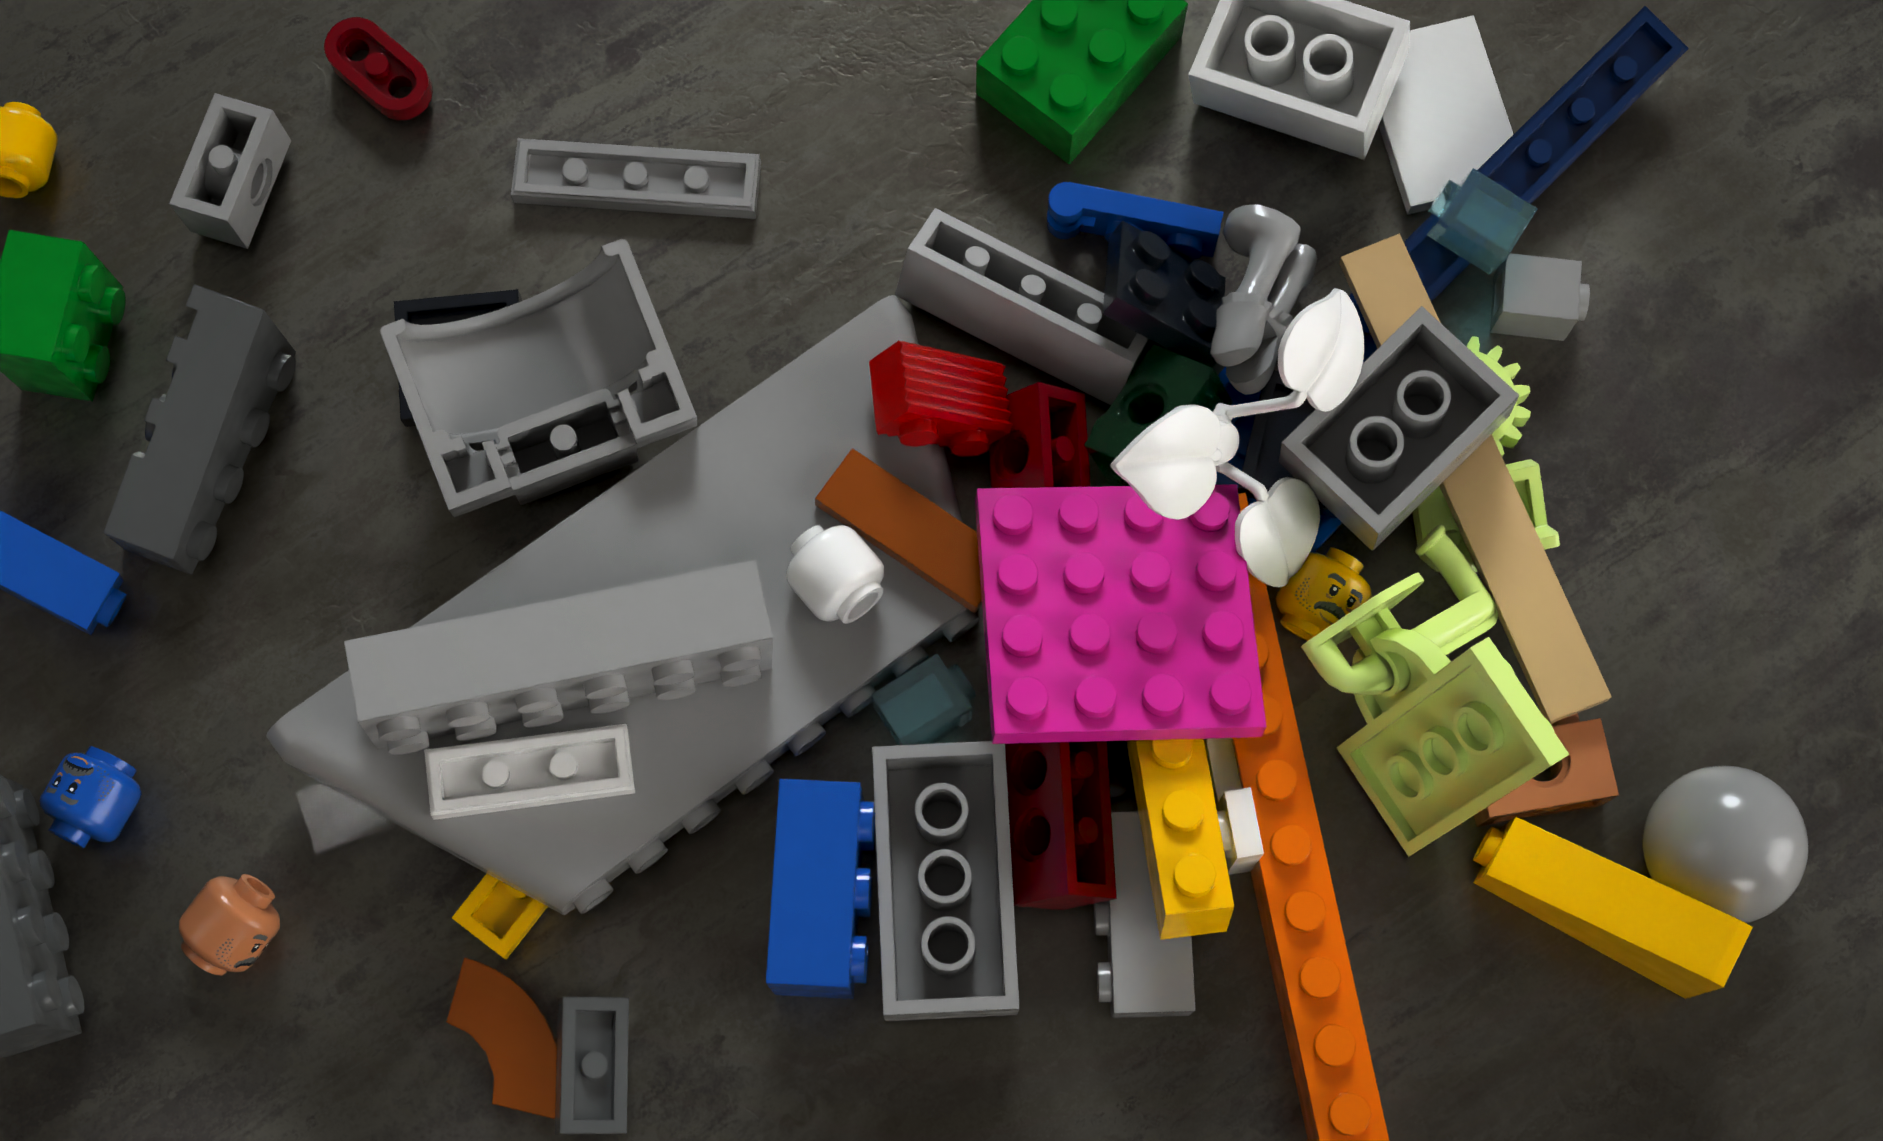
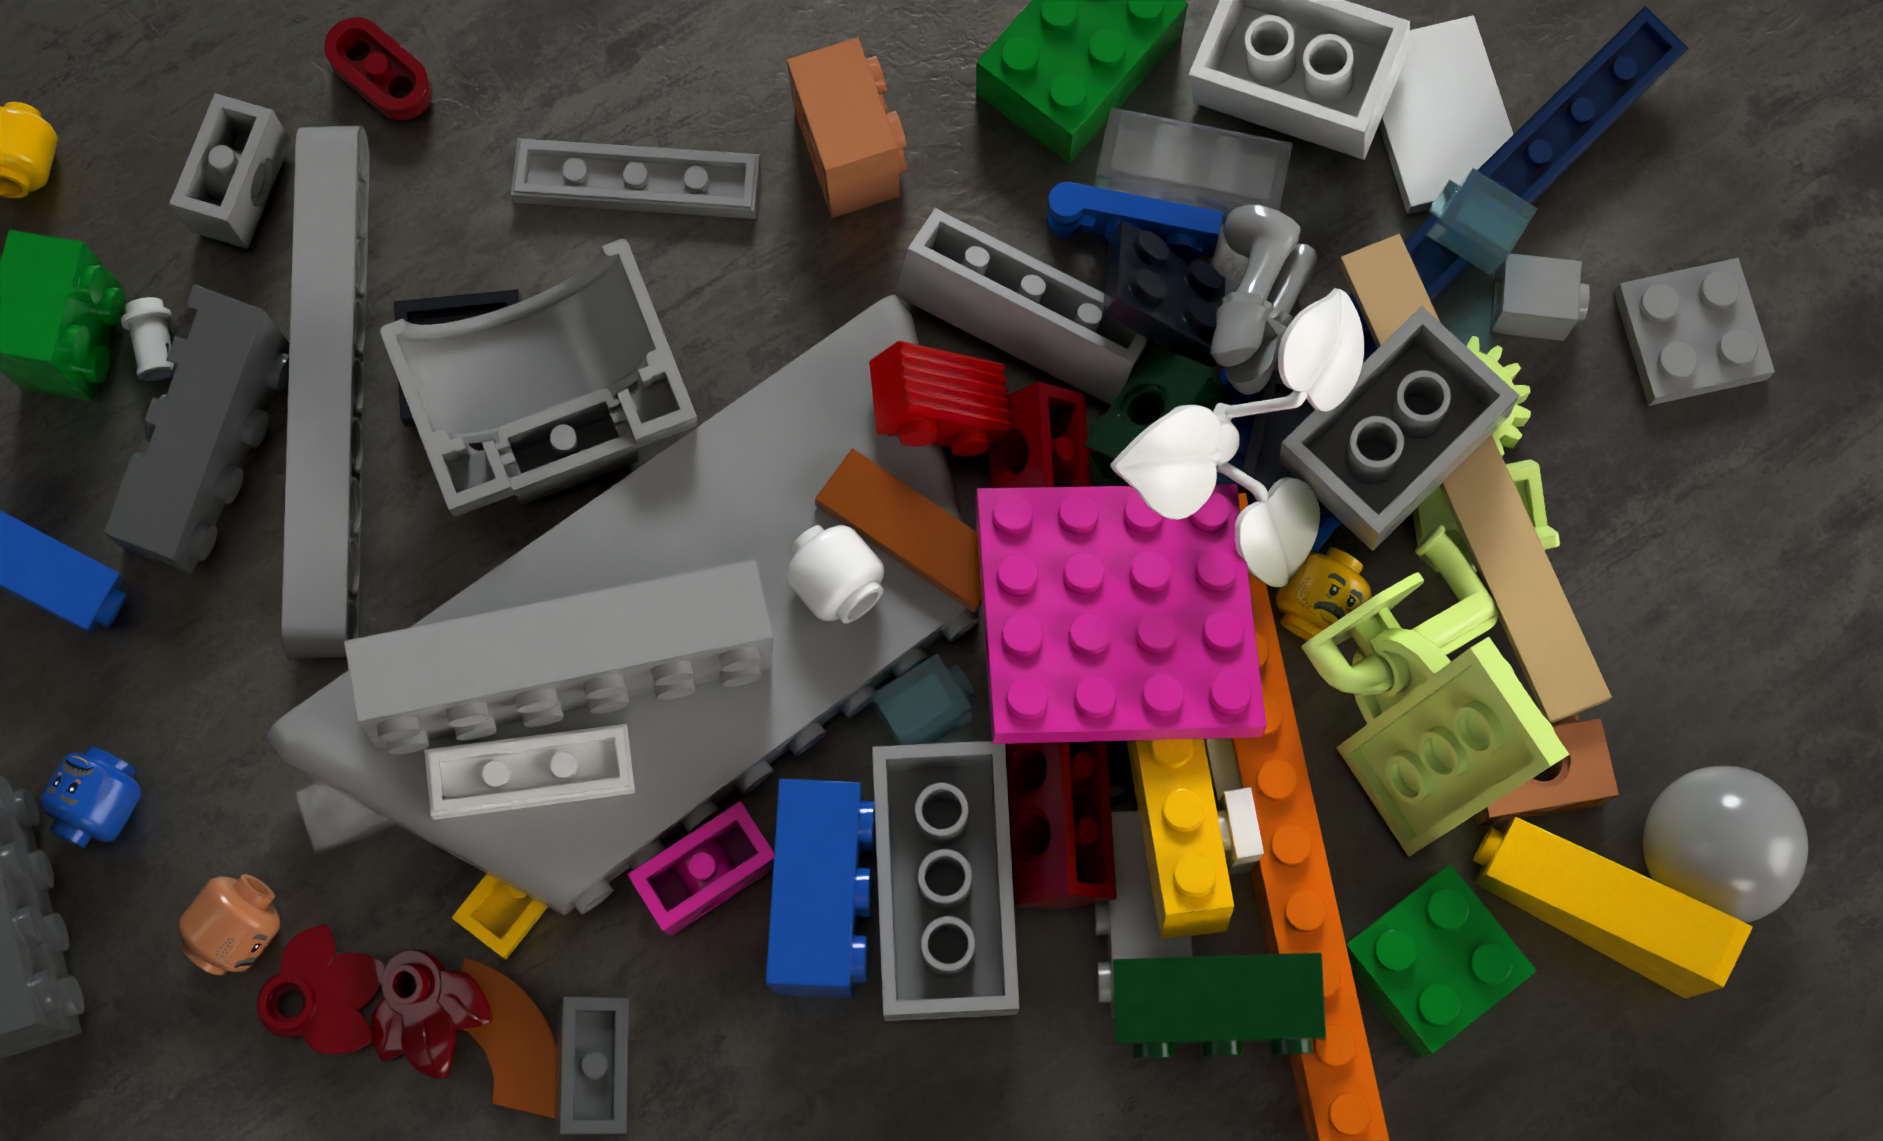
none -> white pin [121,297,174,381]
none -> dark red plate [256,924,386,1055]
none -> light grey beam [281,125,369,659]
none -> dark red plate [371,949,492,1079]
none -> dark pink brick [627,801,774,937]
none -> nougat brick [787,37,908,219]
none -> clear brick [1094,107,1293,225]
none -> dark green brick [1113,953,1327,1058]
none -> green brick [1346,864,1537,1059]
none -> light grey plate [1614,257,1775,406]

